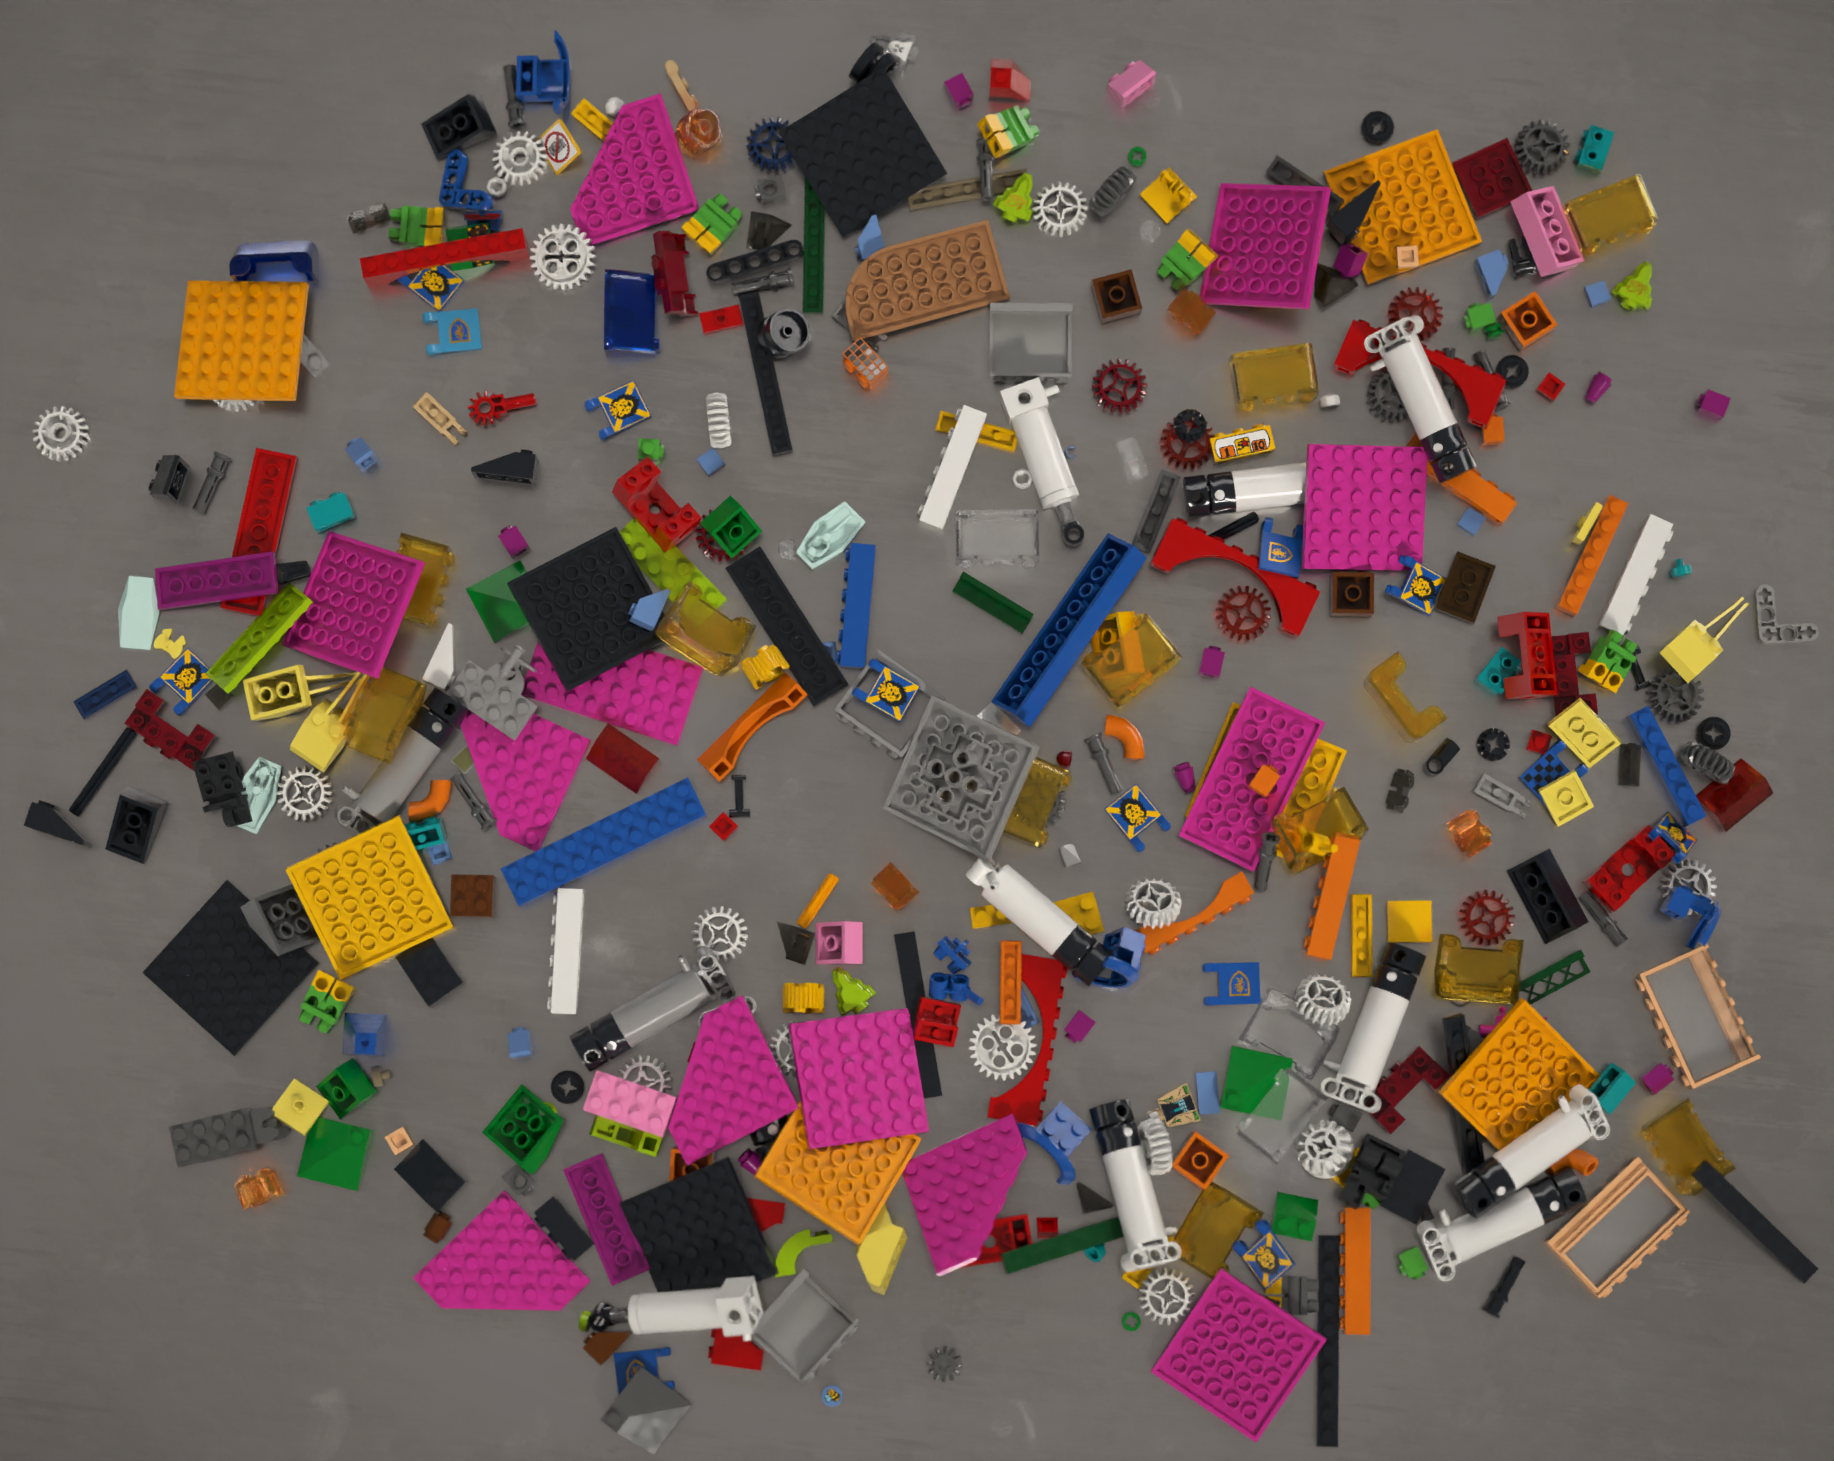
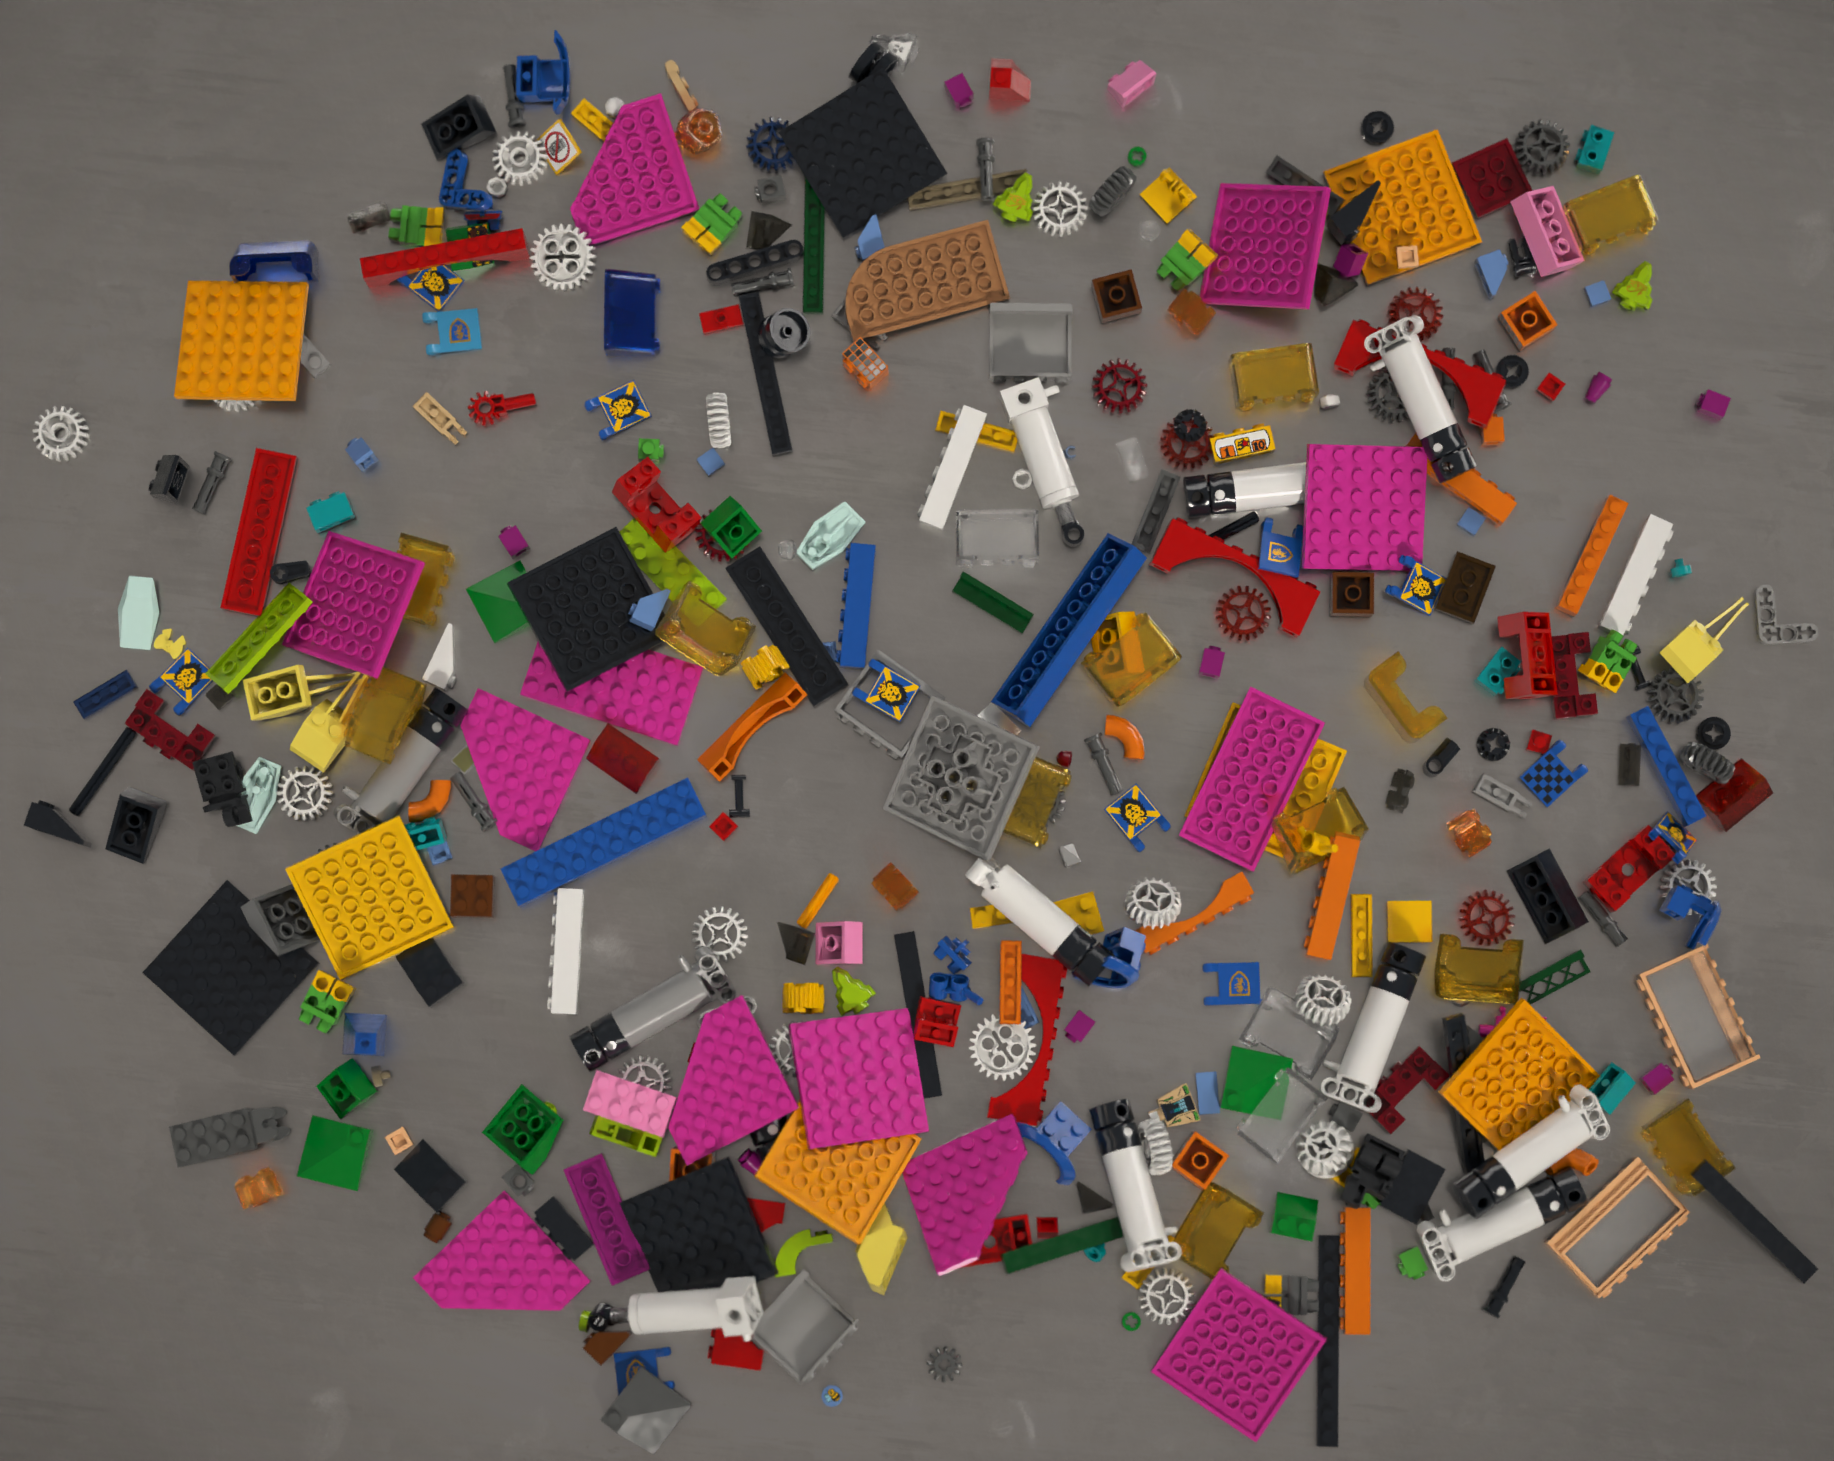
magenta plate [155,552,279,610] -> none
light yellow plate [272,1079,329,1136] -> none
light grey plate [447,645,538,741] -> none
black slope [471,449,539,485] -> none
medium blue slope [508,1027,534,1059] -> none
black gear [551,1070,584,1104] -> none
dark red bracket [651,231,698,316] -> none
hips [977,105,1040,158] -> none
magenta cone [1173,761,1196,794] -> none
flag [1232,1219,1295,1290] -> none
orange brick [1248,764,1280,798] -> none
dark grey pin [1254,832,1280,891] -> none
bright green brick [1463,302,1496,332] -> none
green bush [1484,323,1505,339] -> none
light yellow plate [1538,770,1594,827] -> none
light yellow plate [1548,698,1621,768] -> none
light yellow plate [1570,502,1603,547] -> none

